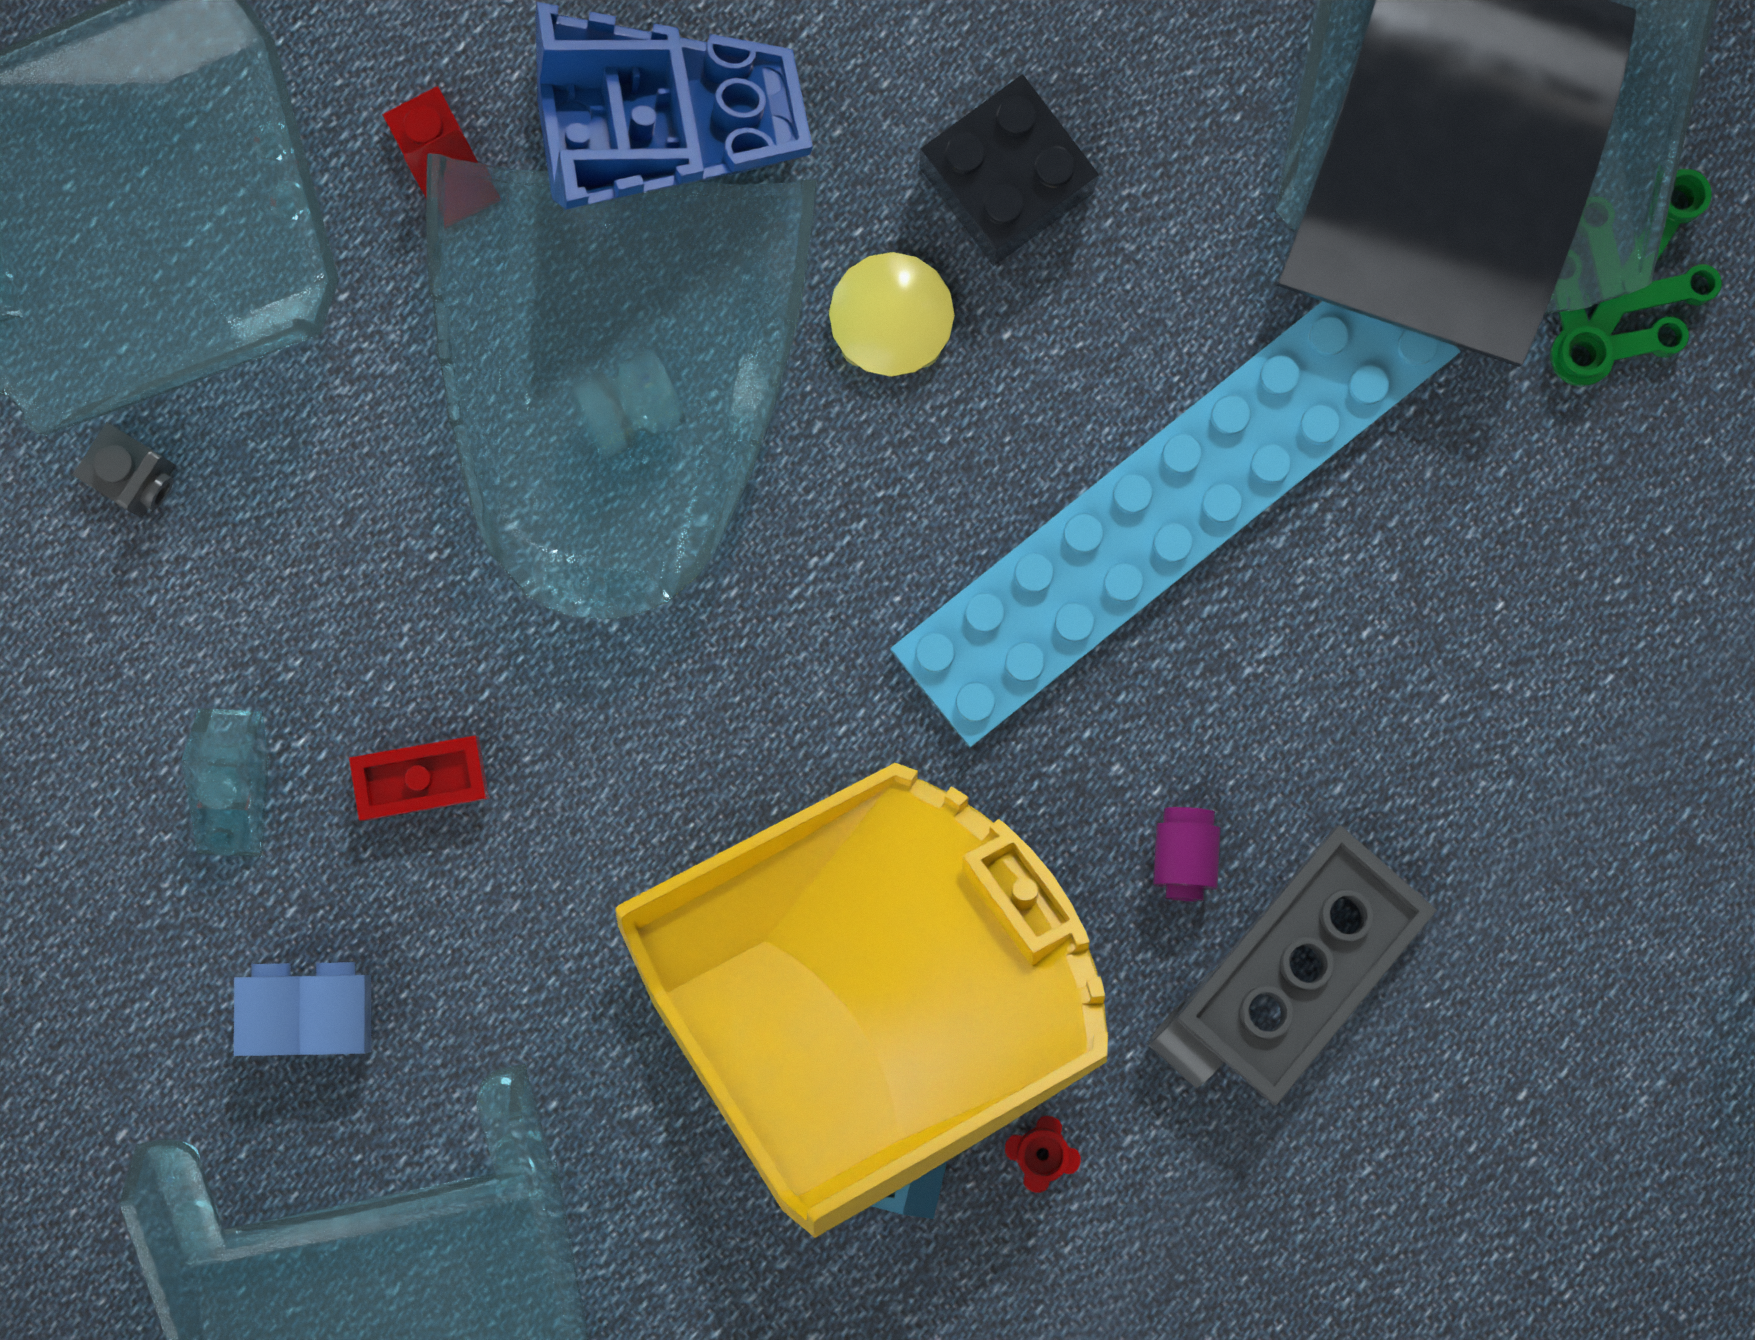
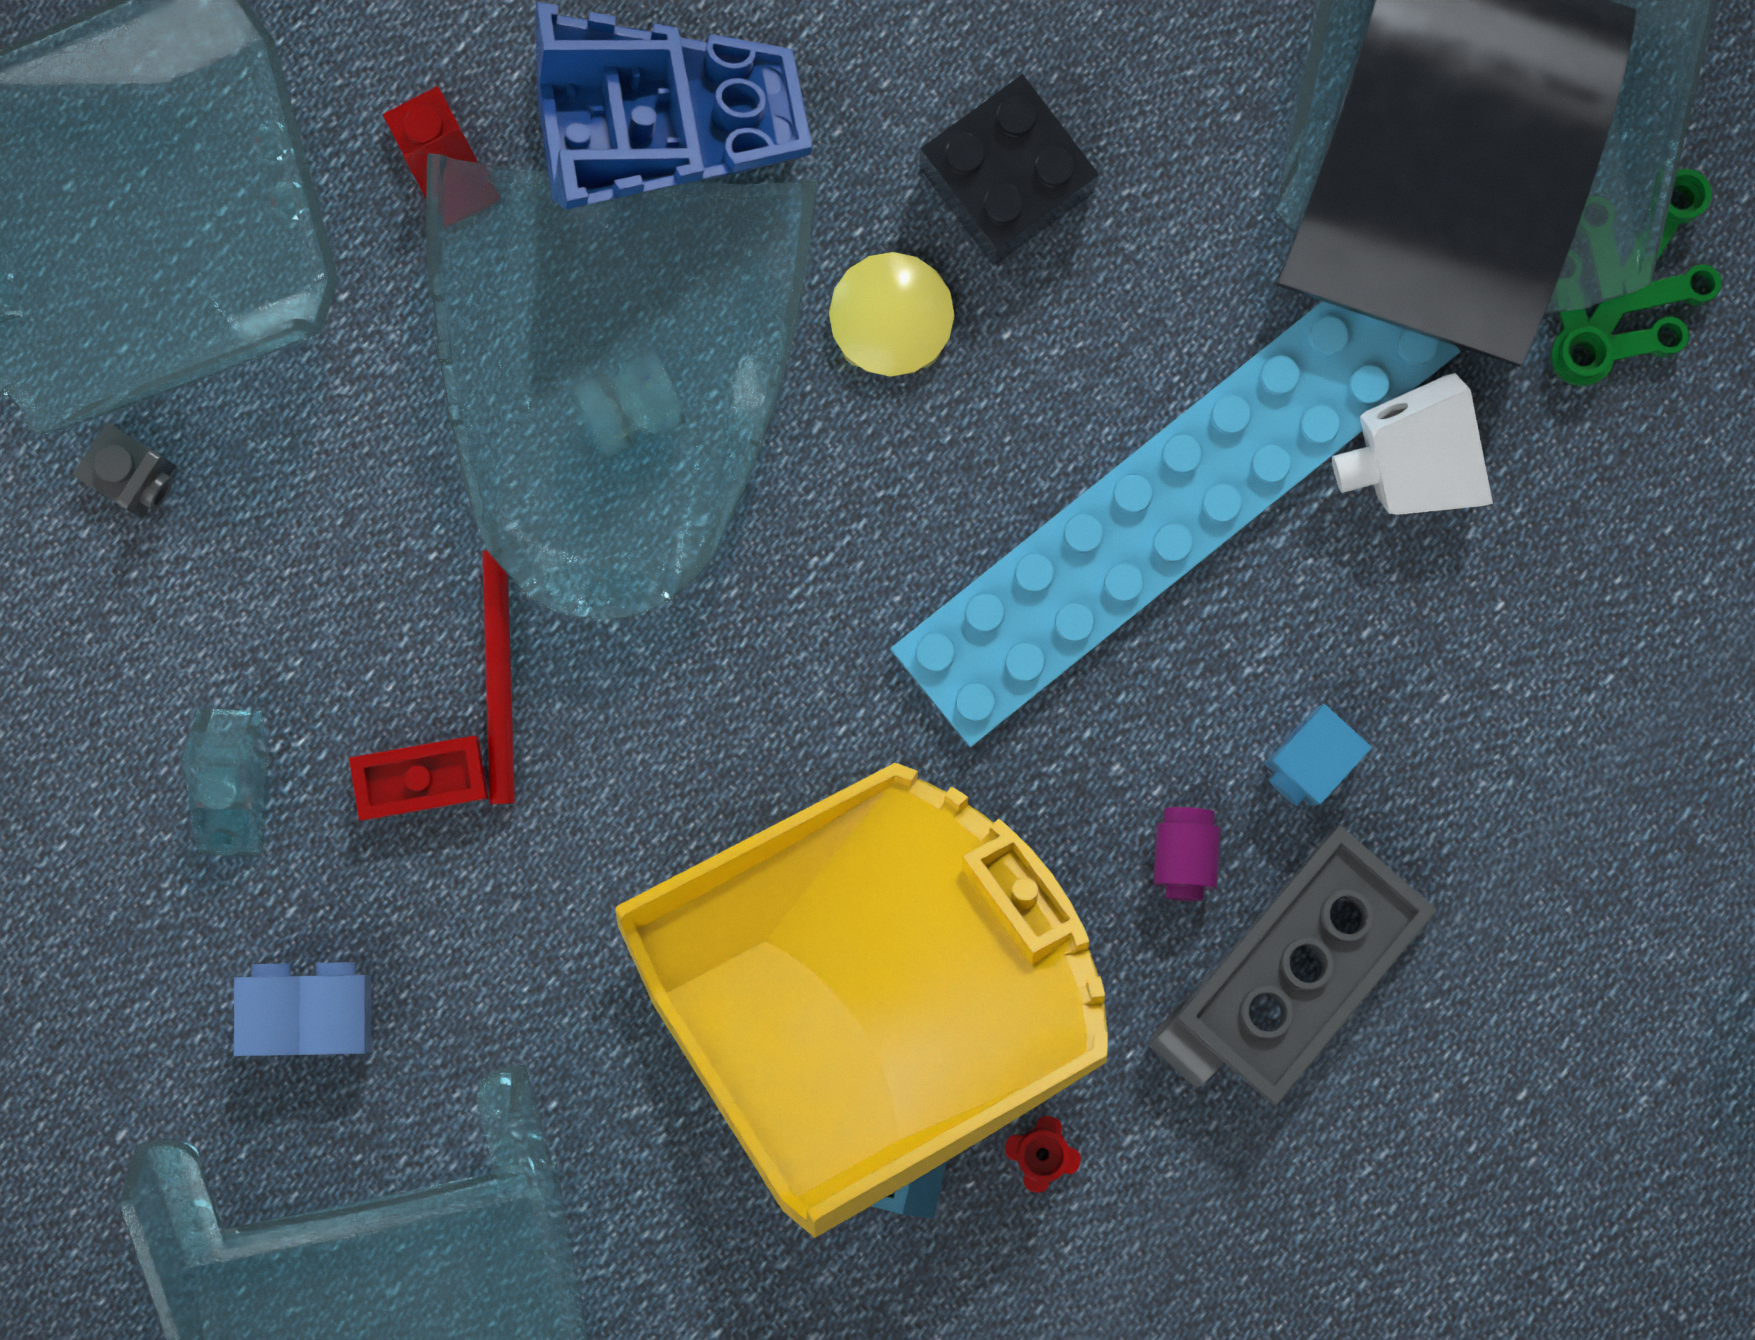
none -> red bar [482,550,515,805]
none -> dark azure brick [1264,704,1372,806]
none -> white torso [1332,373,1493,515]

